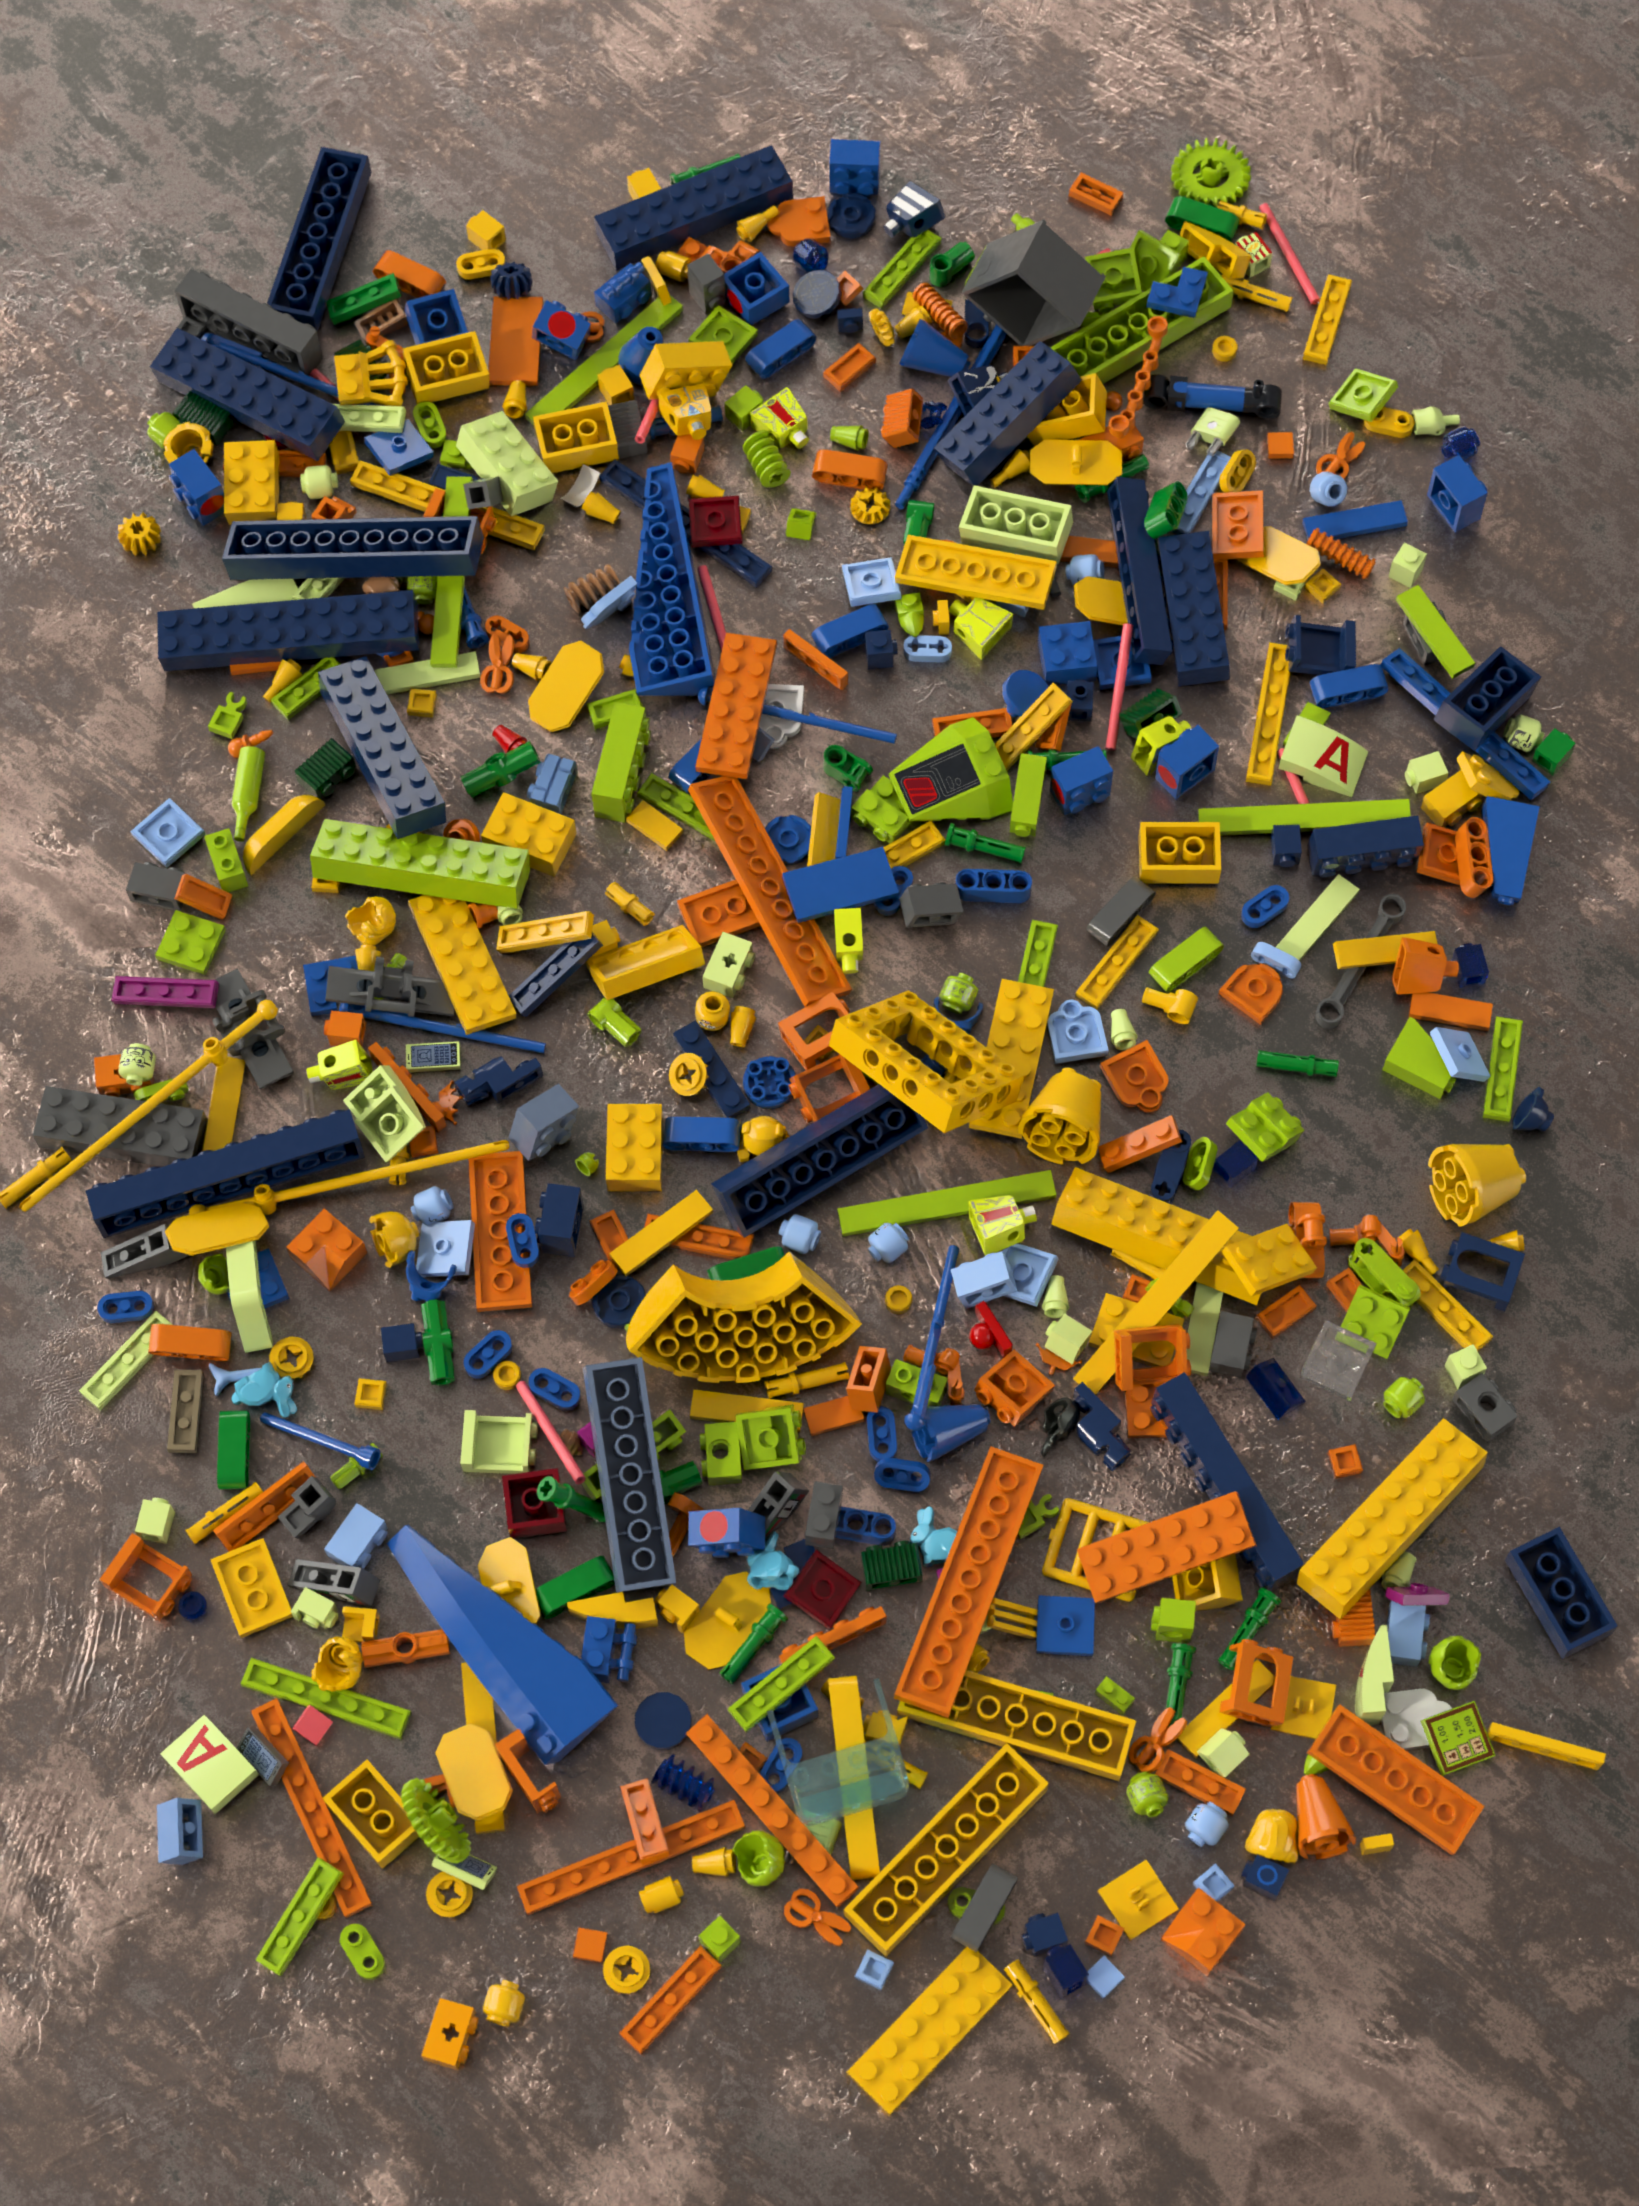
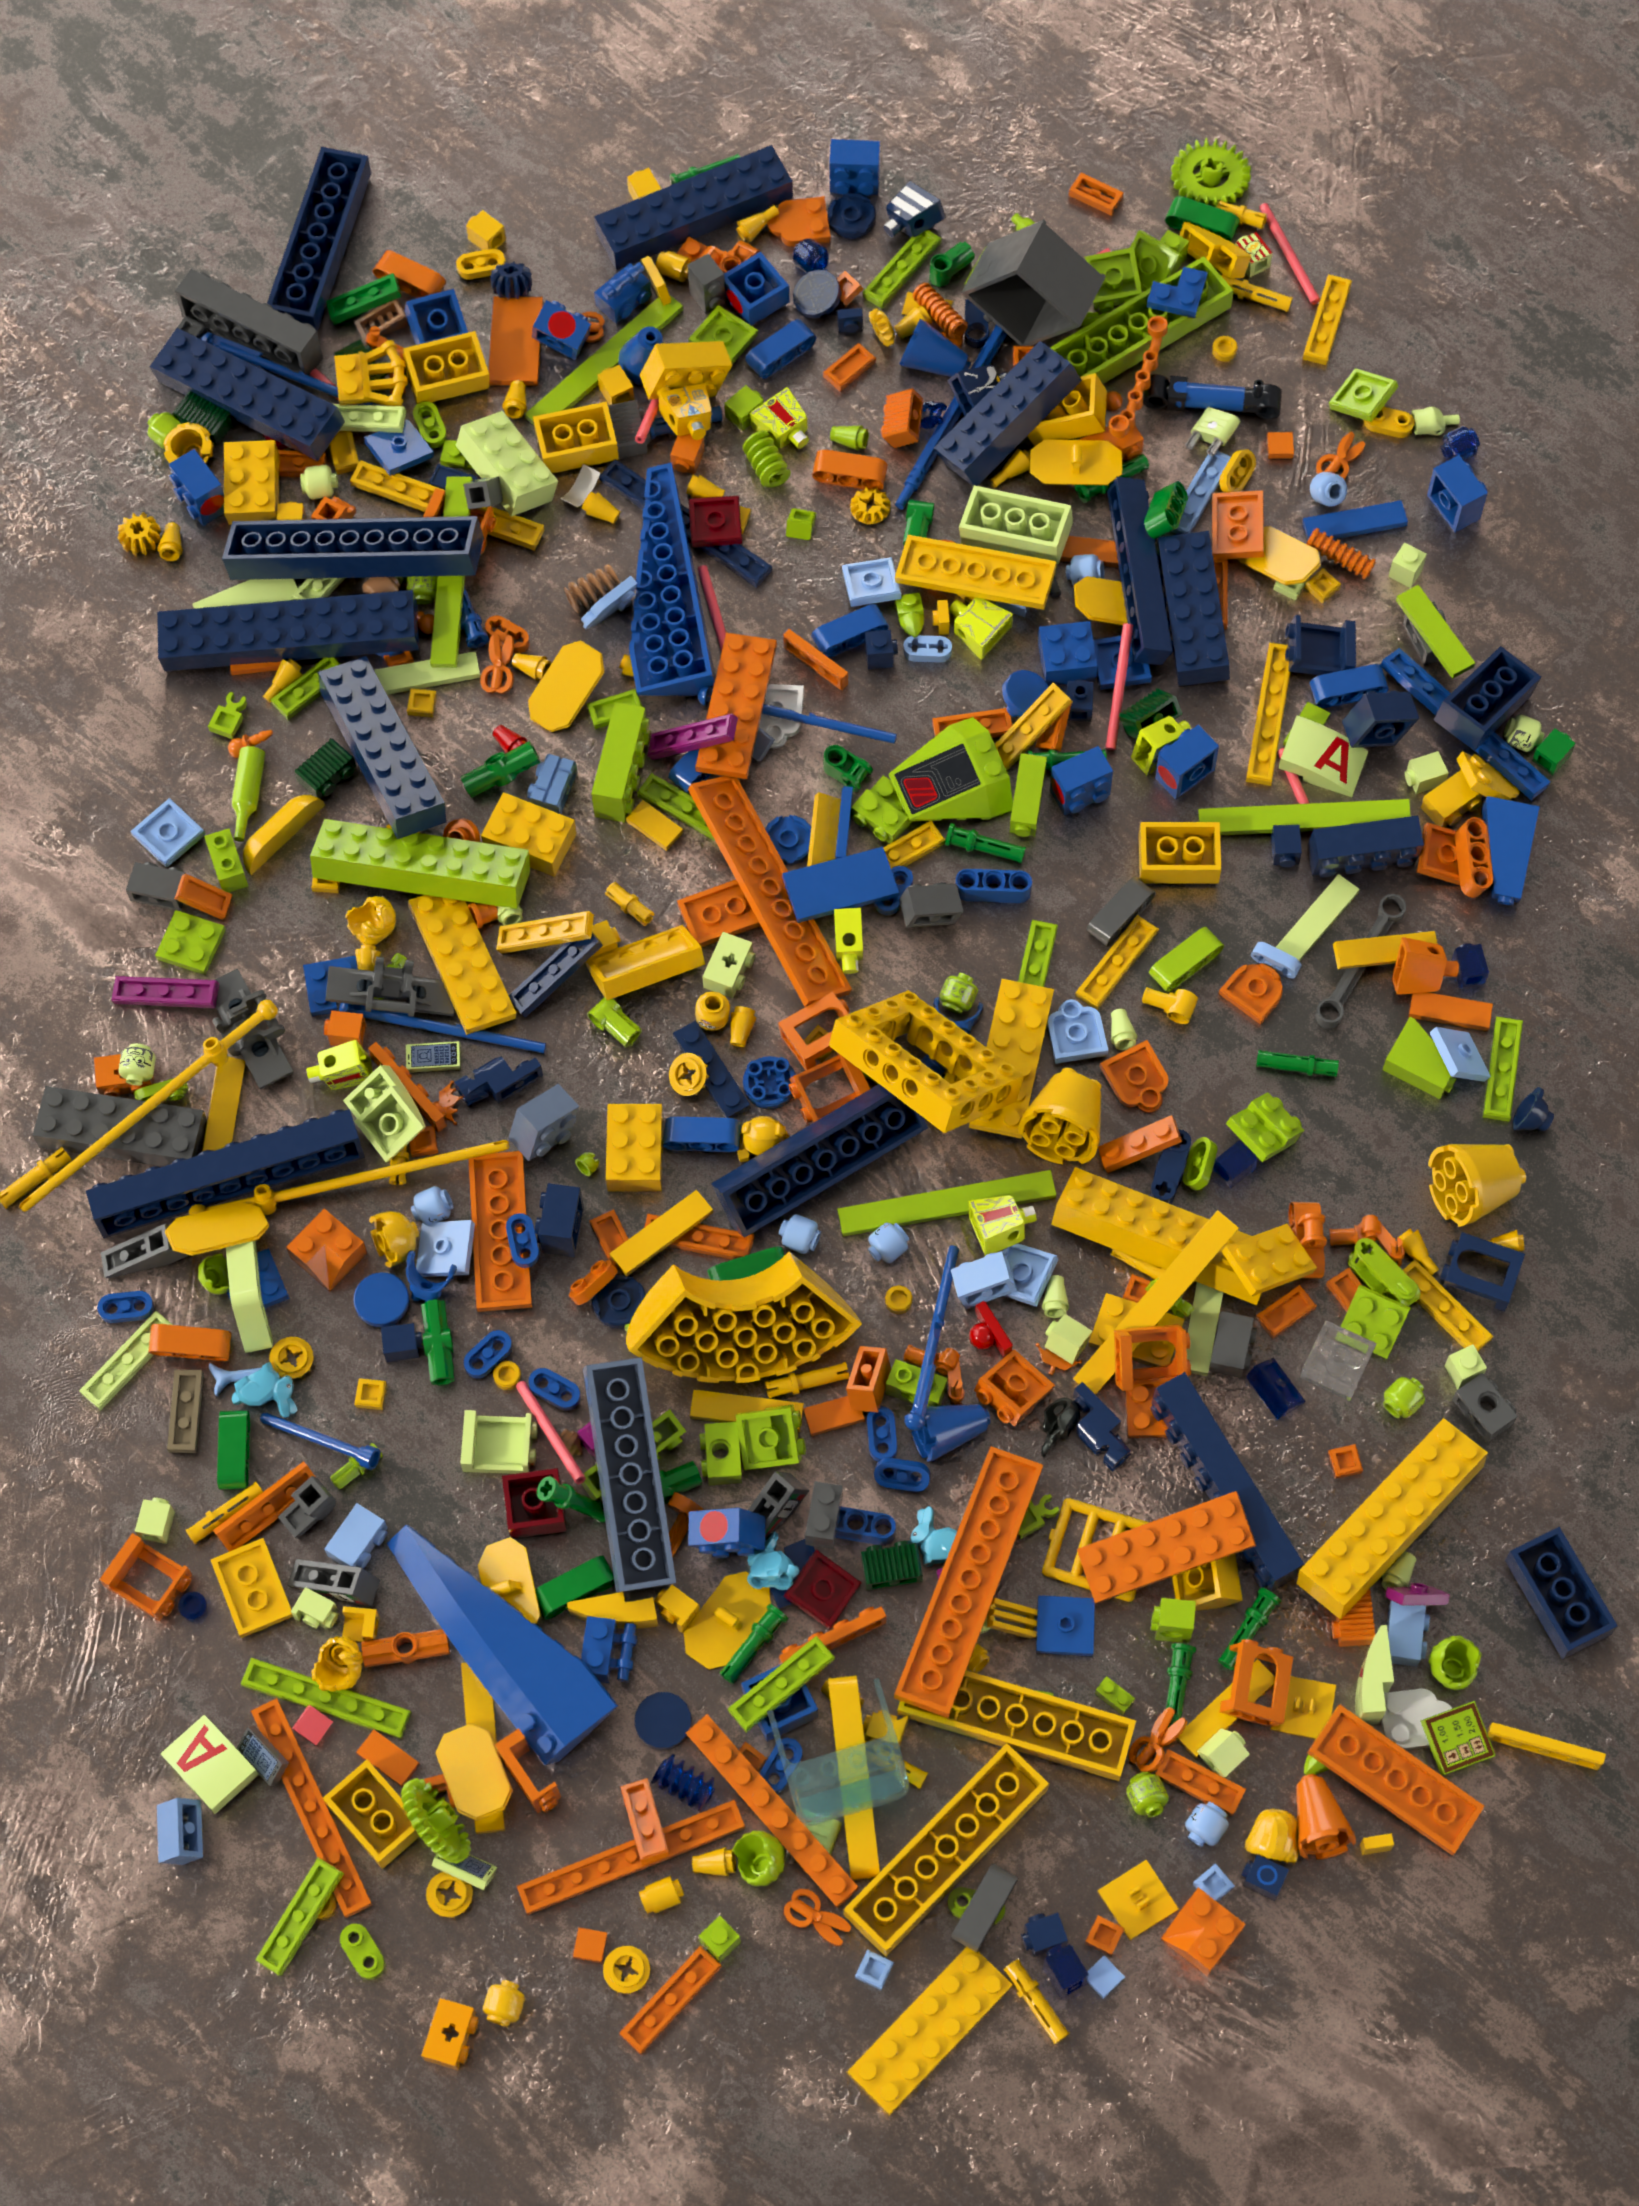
blue plate [1241,885,1289,928] -> none
none -> yellow cone [157,522,183,561]
none -> blue tile [353,1272,409,1327]
none -> orange tile [356,1729,420,1788]
none -> magenta tile [647,713,738,760]
none -> dark blue brick [1342,690,1420,748]

